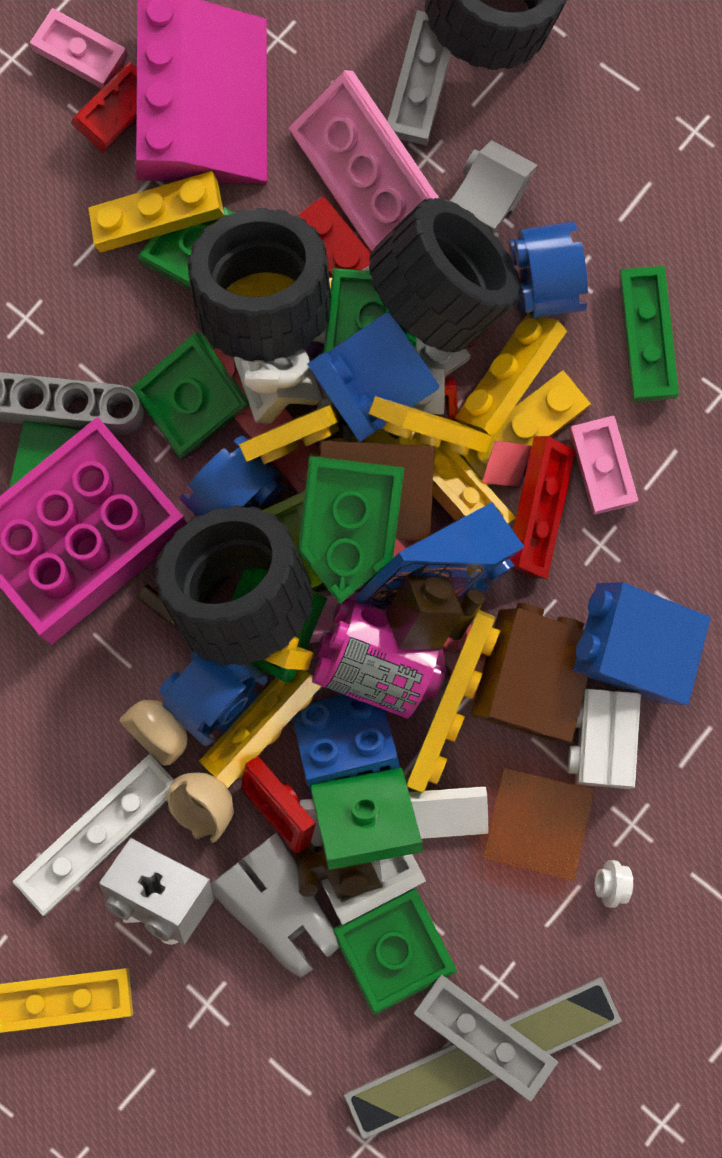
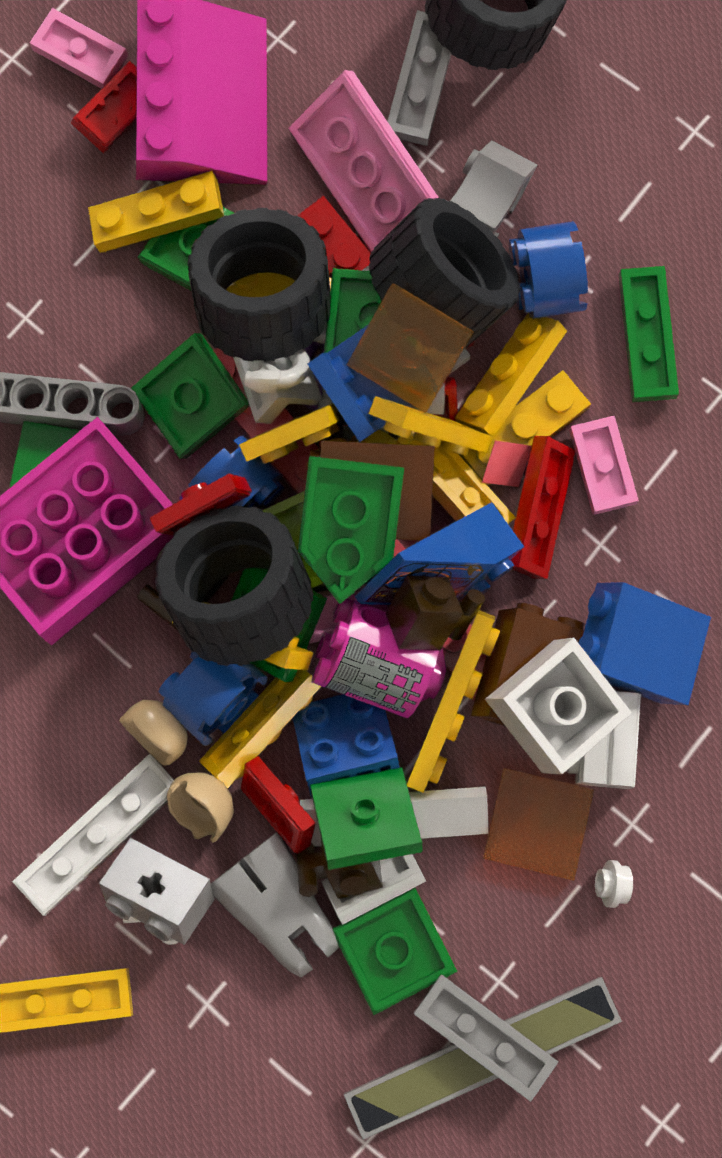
none -> red plate [149,474,252,536]
none -> clear orange tile [346,283,474,413]
none -> white brick [485,638,632,774]

